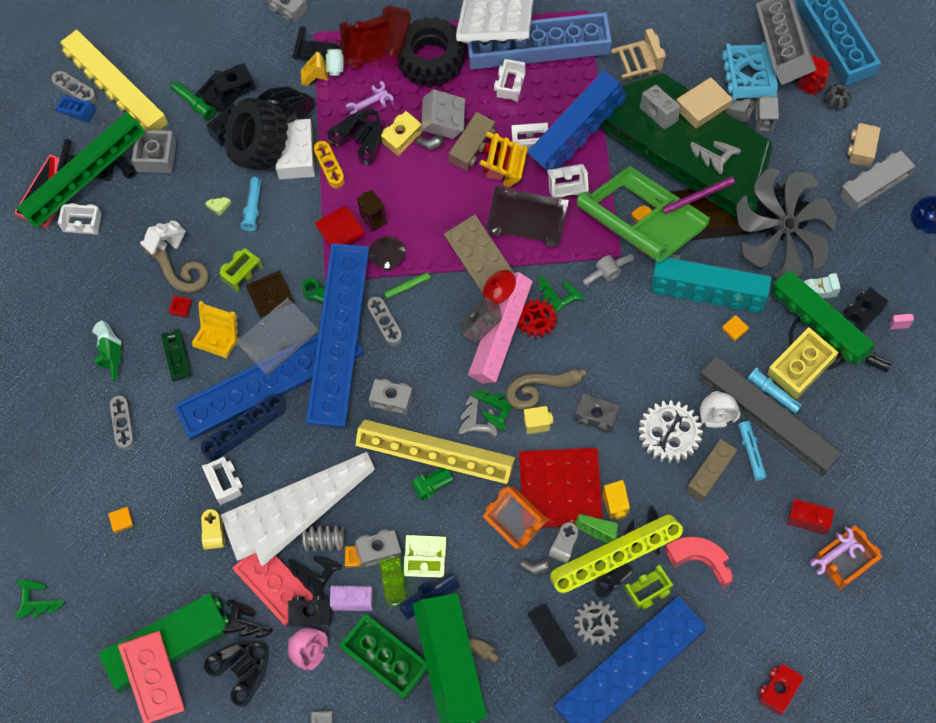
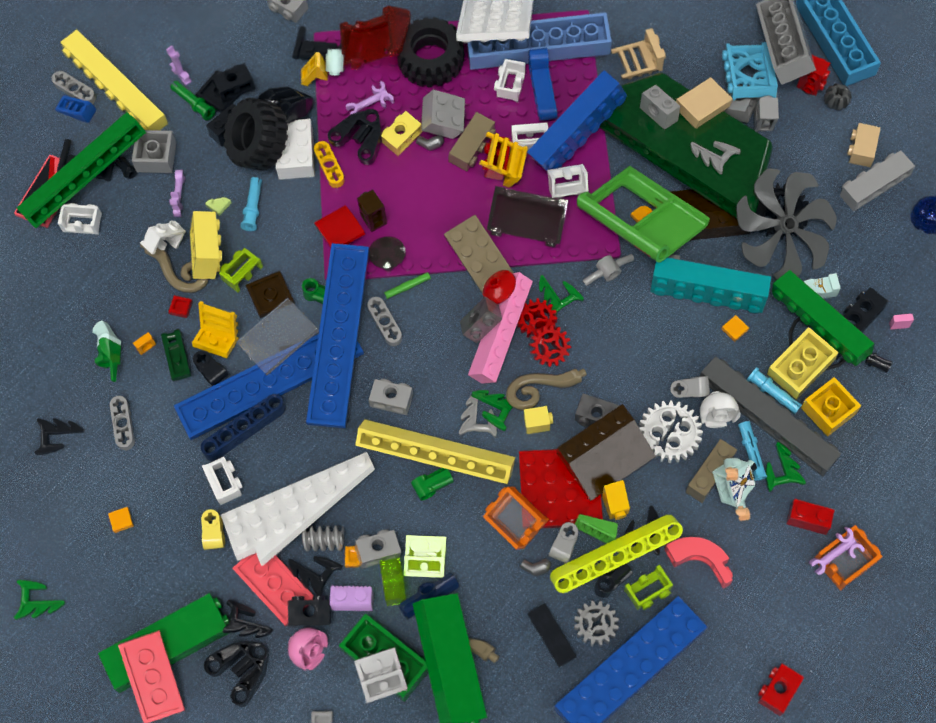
magenta bar [662,176,735,214] -> none
none -> black piece [35,418,84,455]
none -> light orange tile [133,332,156,355]
none -> lavender bar [166,45,192,86]
none -> lavender bar [169,170,185,217]
none -> light yellow brick [190,211,222,279]
none -> black piece [193,350,228,386]
none -> light grey slope [354,647,408,703]
none -> blue beam [529,47,557,121]
none -> red gear [529,325,571,367]
none -> slope [556,404,656,501]
none -> light grey piece [670,376,710,398]
none -> torso [713,458,757,521]
none -> green piece [765,442,806,492]
none -> yellow brick [801,377,861,437]

